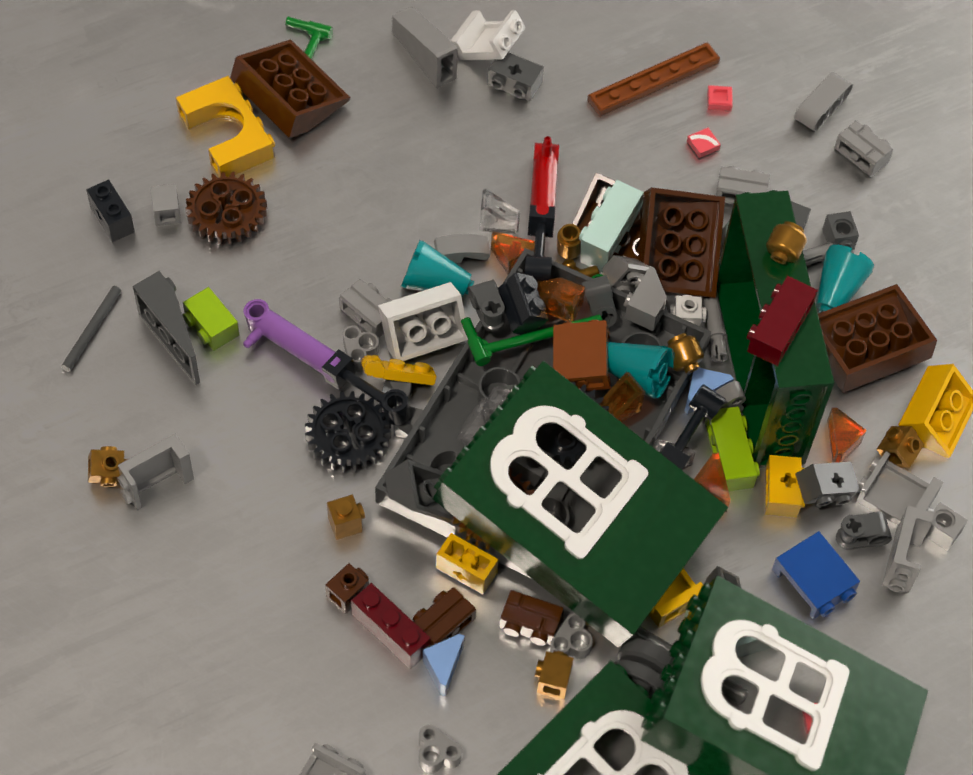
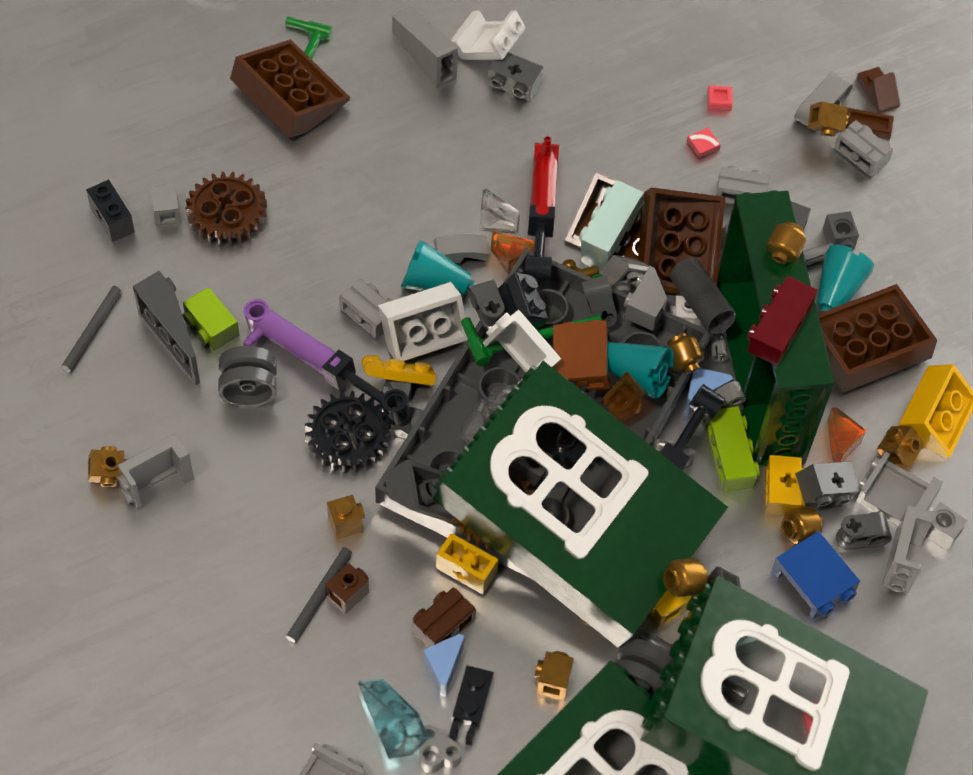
yellow arch [176,76,275,178] -> none
light grey piece [343,326,379,372] -> none
dark red brick [351,583,431,670] -> none
reddish brown brick [499,590,564,646] -> none
clear orange slope [537,277,585,322] -> none
light grey piece [550,613,592,659] -> none
pearl gold brick [557,224,581,259] -> none
dark orange tile [587,42,720,116] -> none
clear orange slope [694,453,730,512] -> none
none -> dark grey wheel [218,346,277,407]
none -> dark grey bar [286,547,352,642]
none -> clear light blue slope [358,679,429,758]
none -> black hinge [449,665,494,746]
none -> white panel [483,310,561,385]
none -> pearl gold head [663,558,708,597]
none -> dark grey piece [670,258,736,334]
none -> pearl gold head [781,506,823,544]
none -> pearl gold brick [807,101,848,137]
none -> reddish brown tile [845,108,894,140]
none -> reddish brown slope [856,66,900,113]

